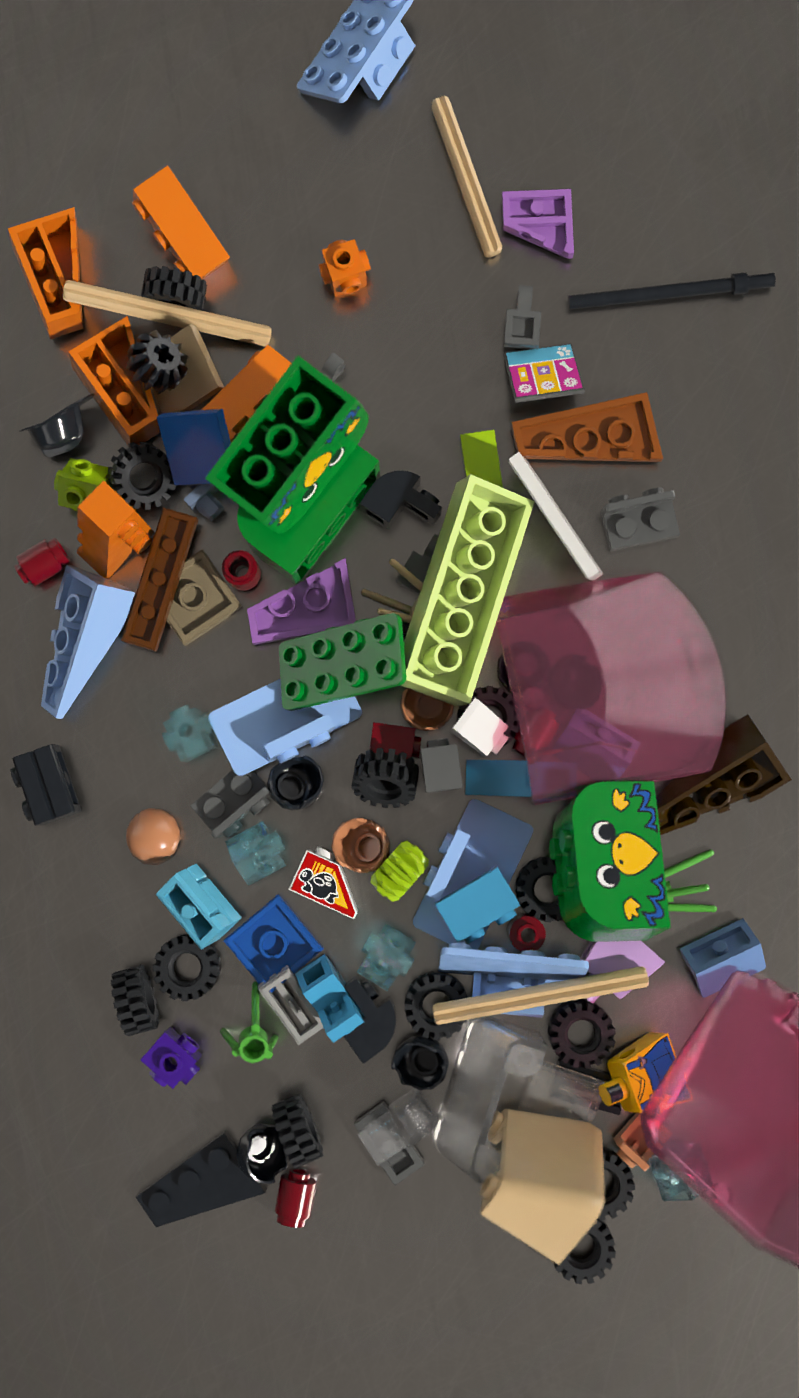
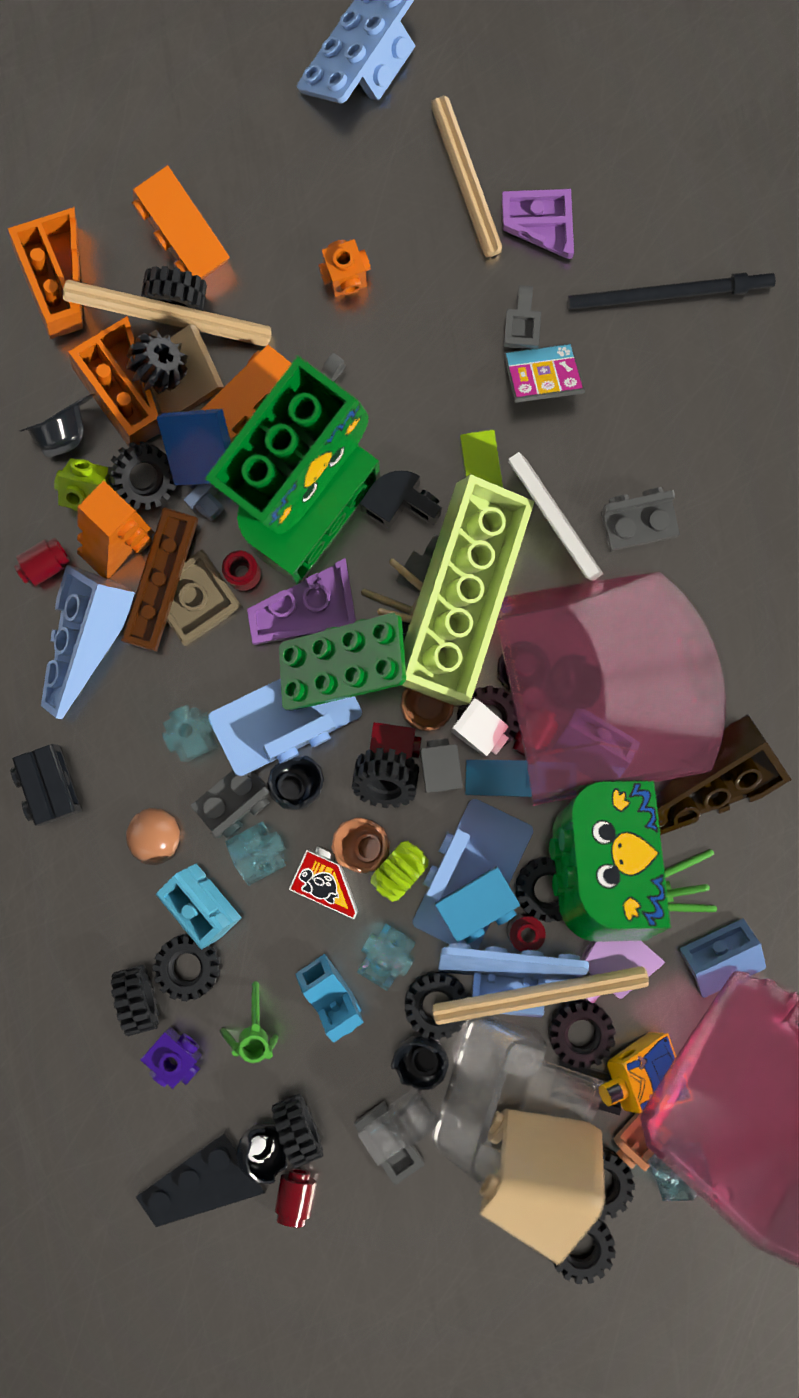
blue tile [223,894,324,992] -> none
light grey tile [258,965,323,1045] -> none
black brick [344,974,396,1064] -> none
dark orange wing [511,392,663,462] -> none

